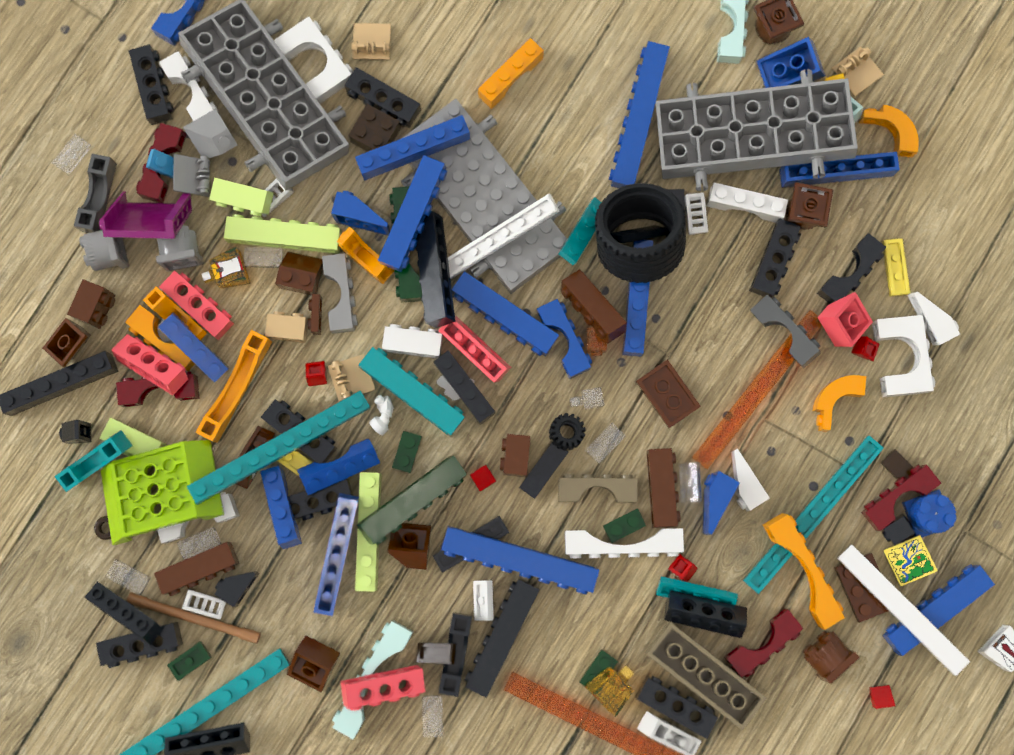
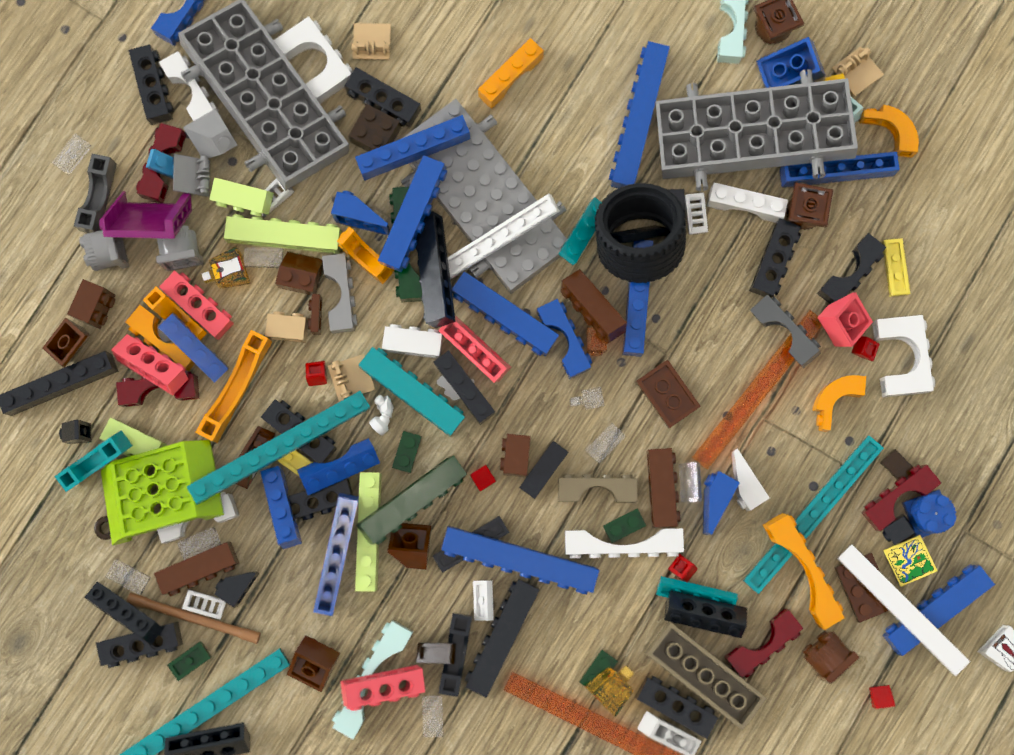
black tyre [549,413,586,451] -> none
white slope [907,292,960,346] -> none

